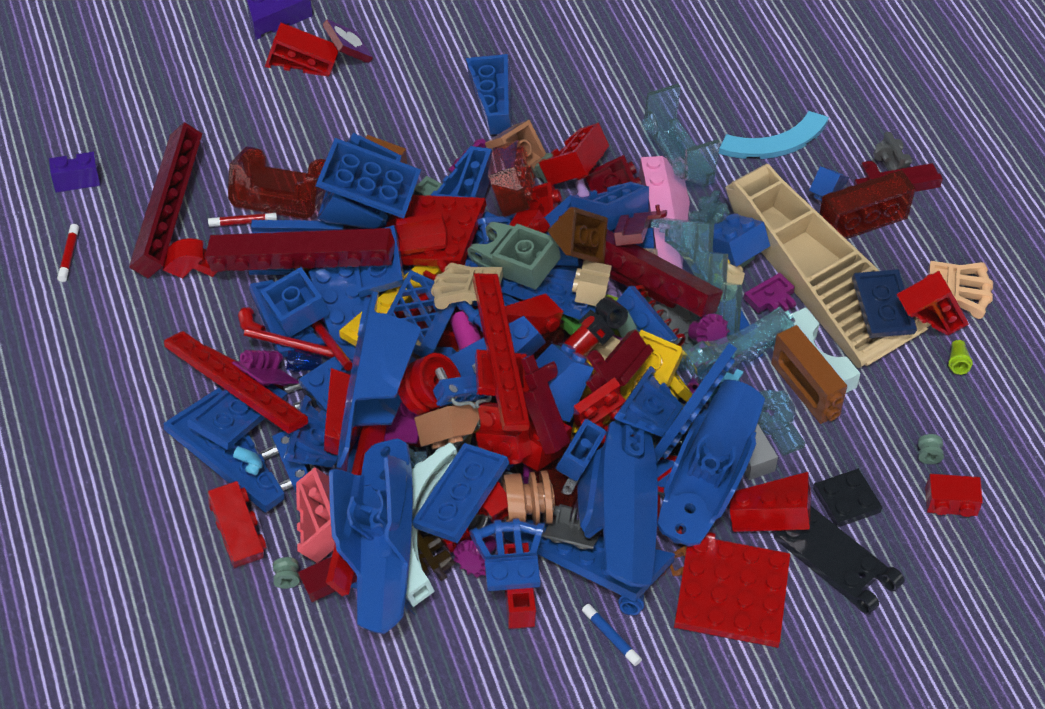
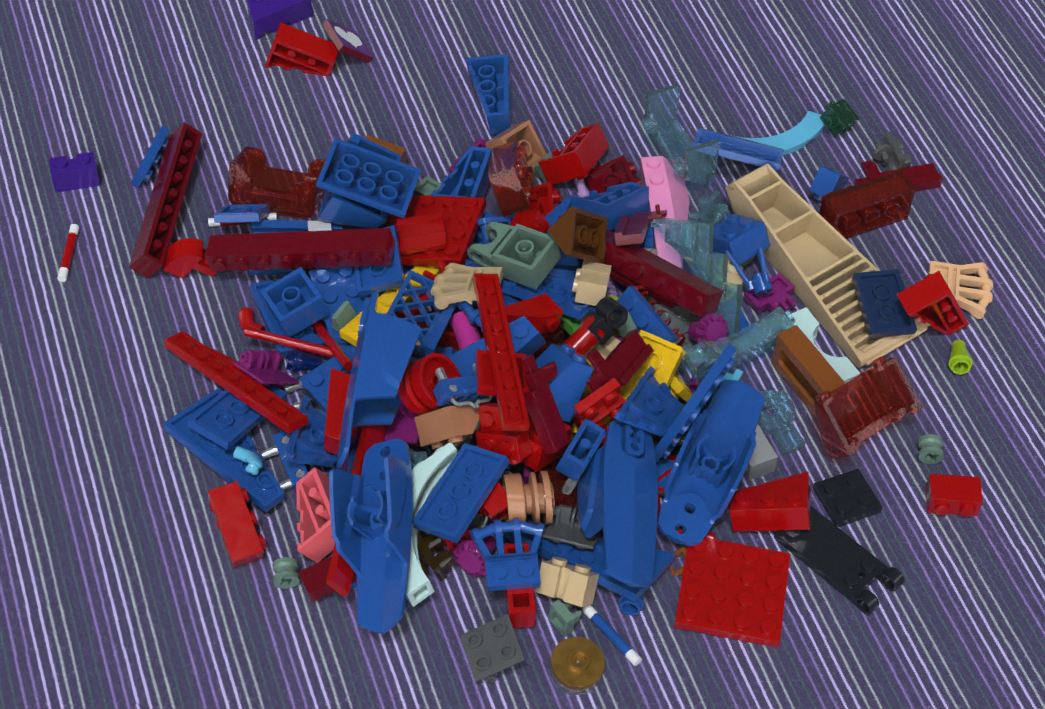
none -> blue plate [130,126,169,188]
none -> blue tile [214,204,271,223]
none -> white sticker [307,220,332,231]
none -> sand green slope [332,300,357,332]
none -> dark grey hinge [459,614,525,684]
none -> tan brick [535,557,599,607]
none -> sand green tile [548,600,582,637]
none -> pearl gold piece [549,637,605,695]
none -> blue fence [692,127,784,171]
none -> blue plant [725,247,773,295]
none -> clear red windscreen [814,356,923,459]
none -> clear green brick [819,99,859,138]

